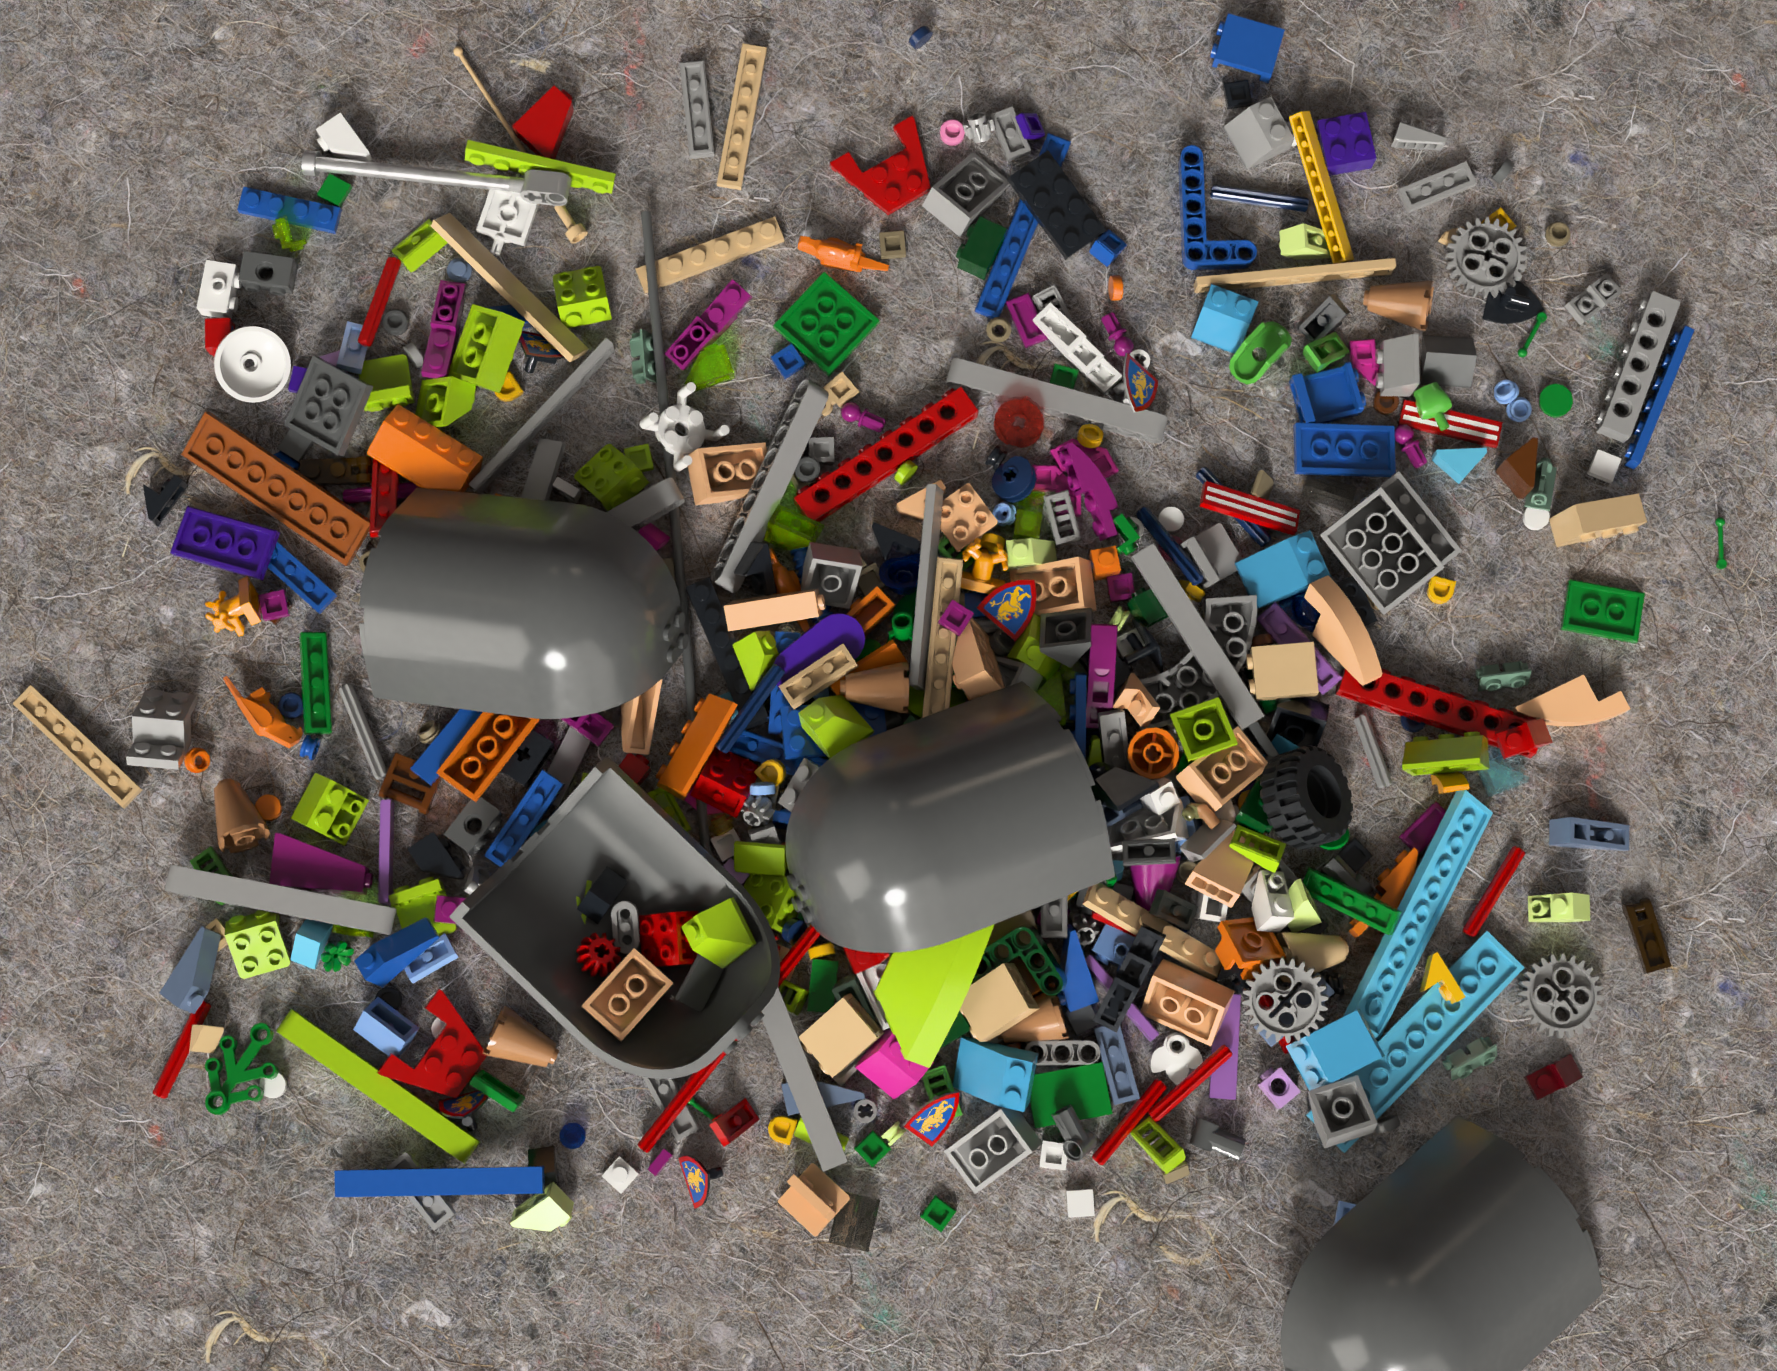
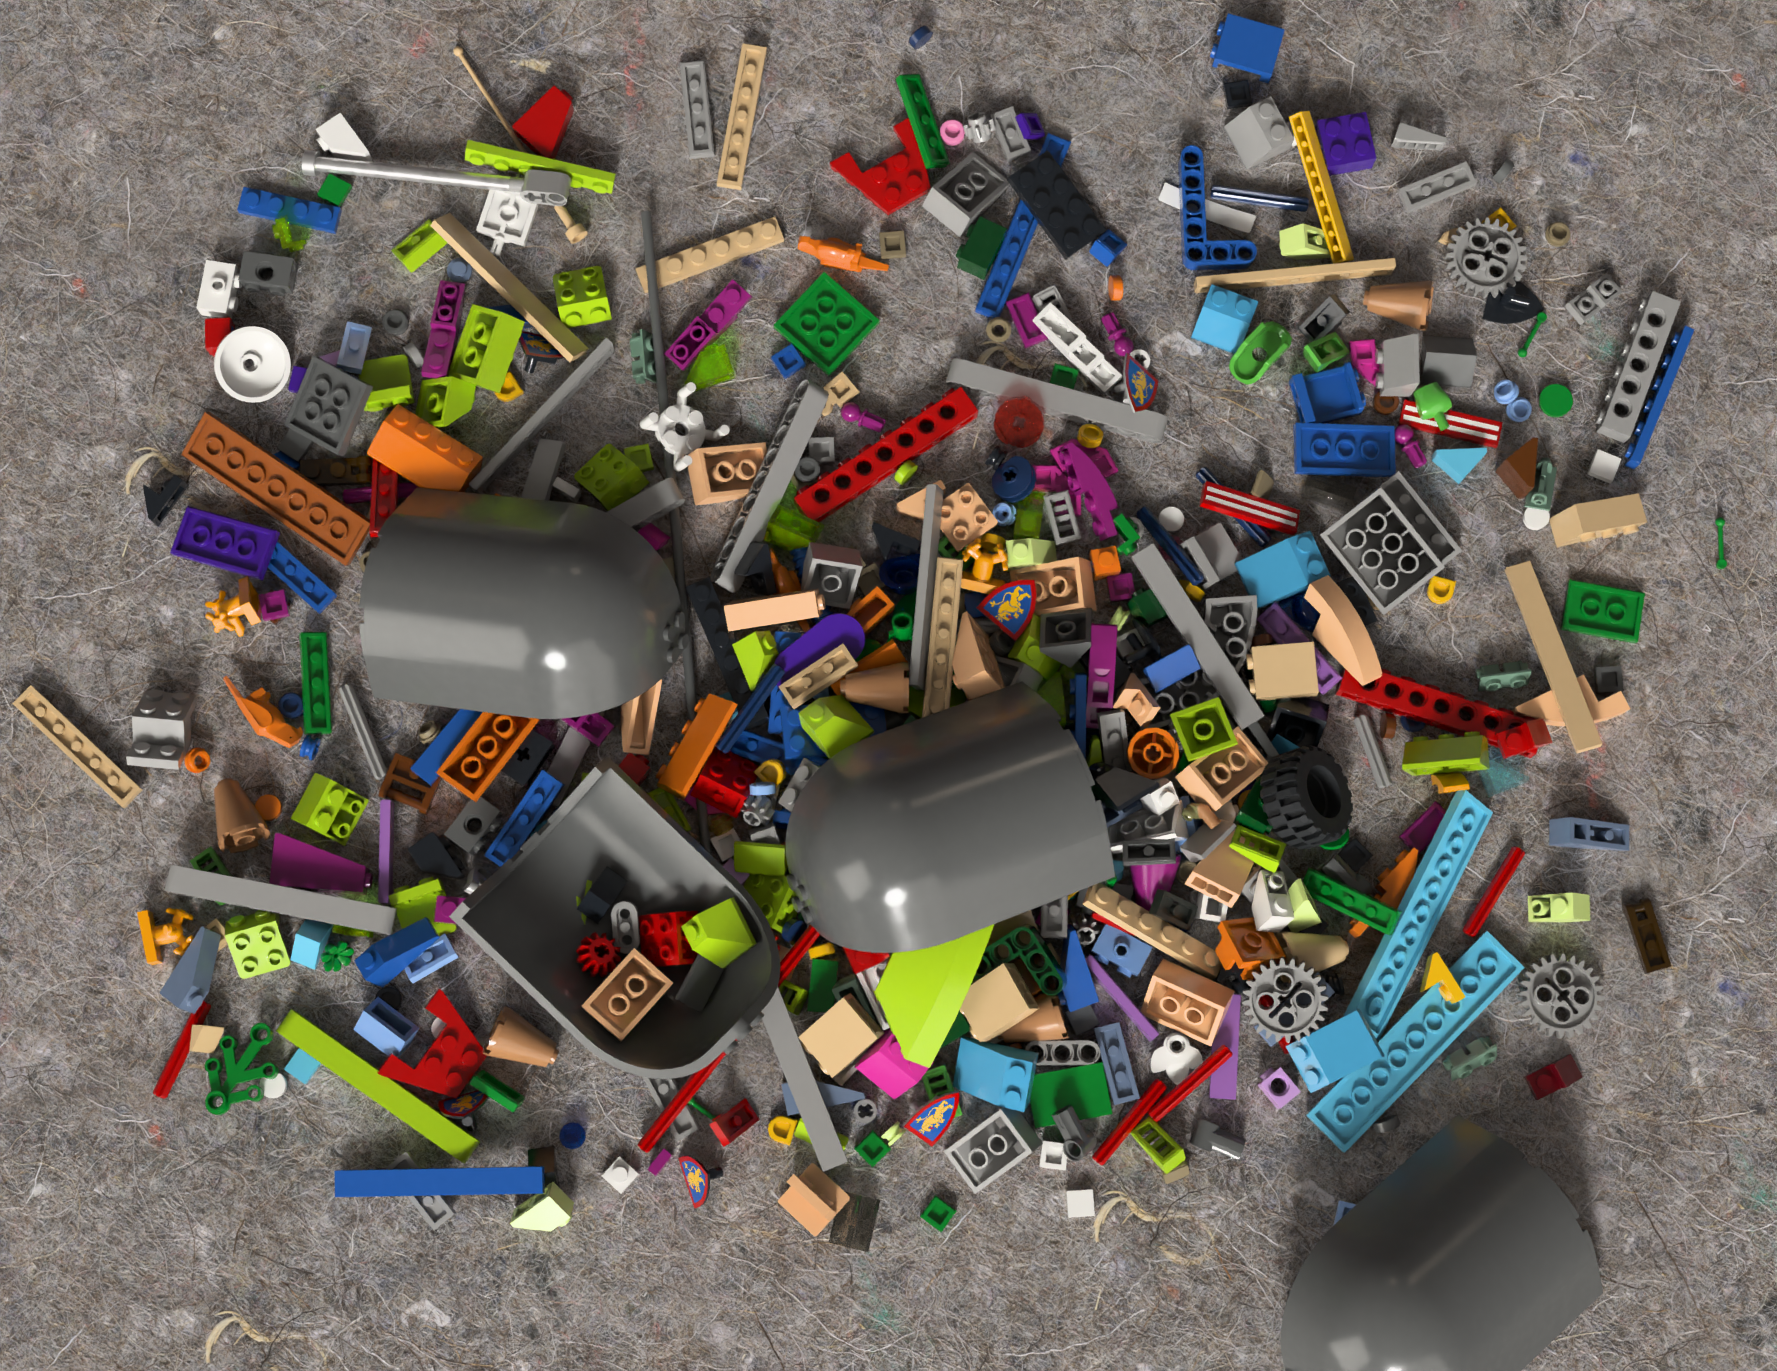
red axle [358,257,401,347] -> none
magenta tile [938,600,974,636] -> none
black slope [1093,923,1166,1033] -> none
light grey slope [1308,1075,1378,1149] -> none
none -> light orange piece [137,907,194,965]
none -> medium azure tile [284,1048,321,1085]
none -> green tile [896,74,950,169]
none -> slope [1143,644,1201,693]
none -> white sticker [1159,183,1256,233]
none -> reddish brown tile [1379,713,1397,739]
none -> tan tile [1505,561,1602,754]
none -> dark grey tile [1593,666,1624,694]

